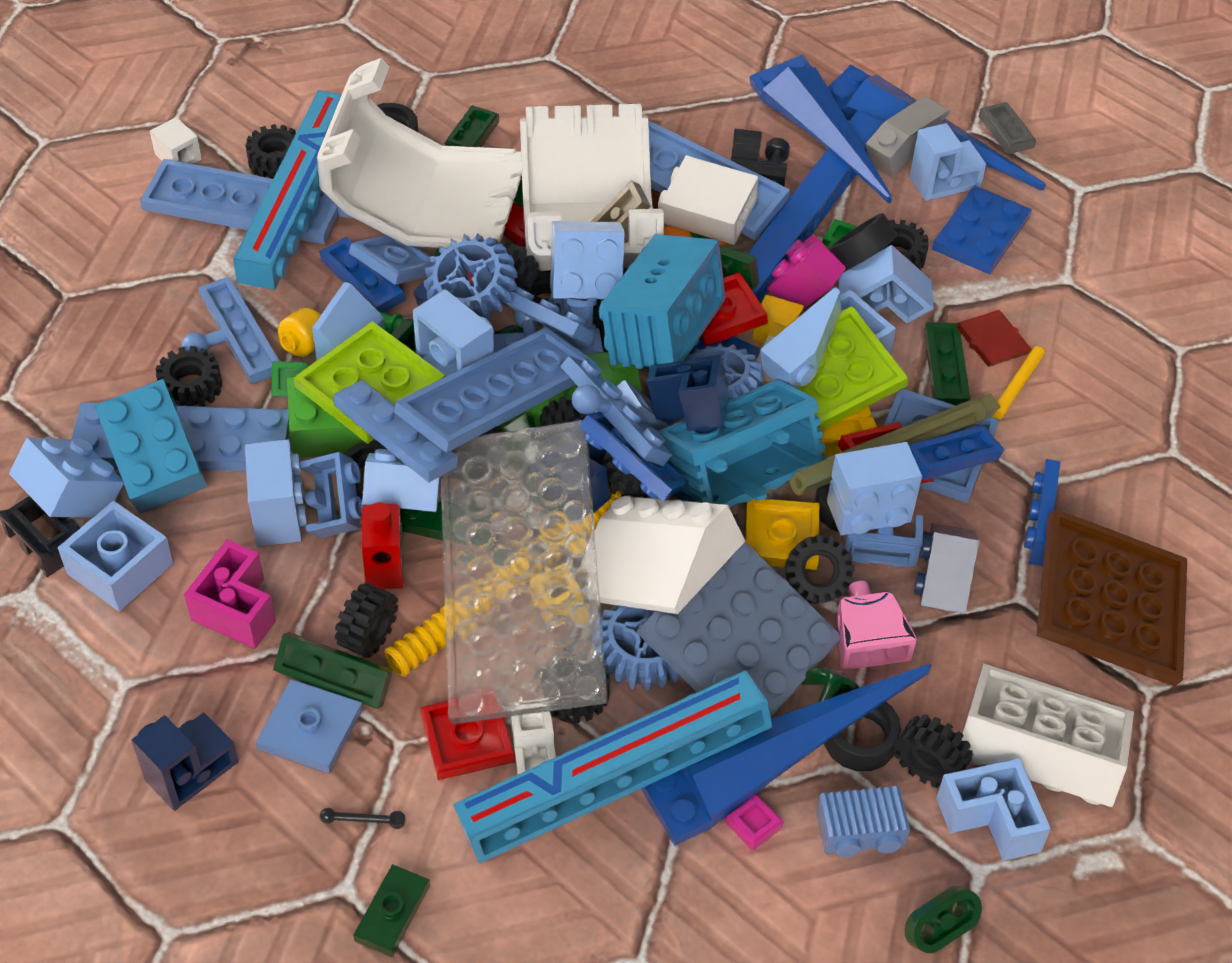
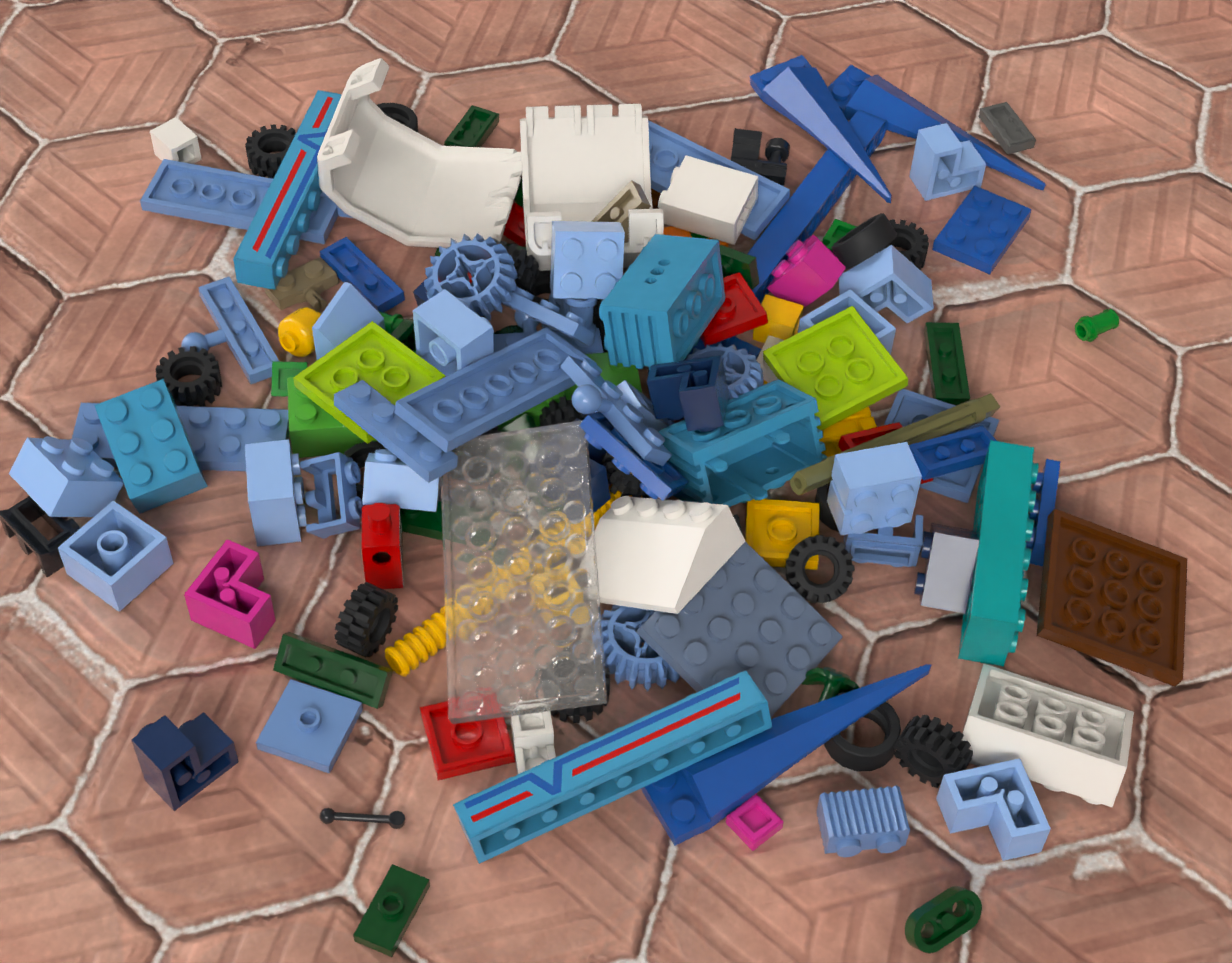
medium blue plate [349,235,433,285] -> none
light blue slope [760,287,841,389] -> none
bright pink torso [836,581,917,671] -> none
light grey slope [865,96,950,178] -> none
clear red piece [956,310,1032,367] -> none
yellow bar [992,346,1045,420] -> none
none -> dark tan plate [264,257,339,312]
none -> teal brick [958,440,1039,667]
none -> green pin [1075,309,1119,342]

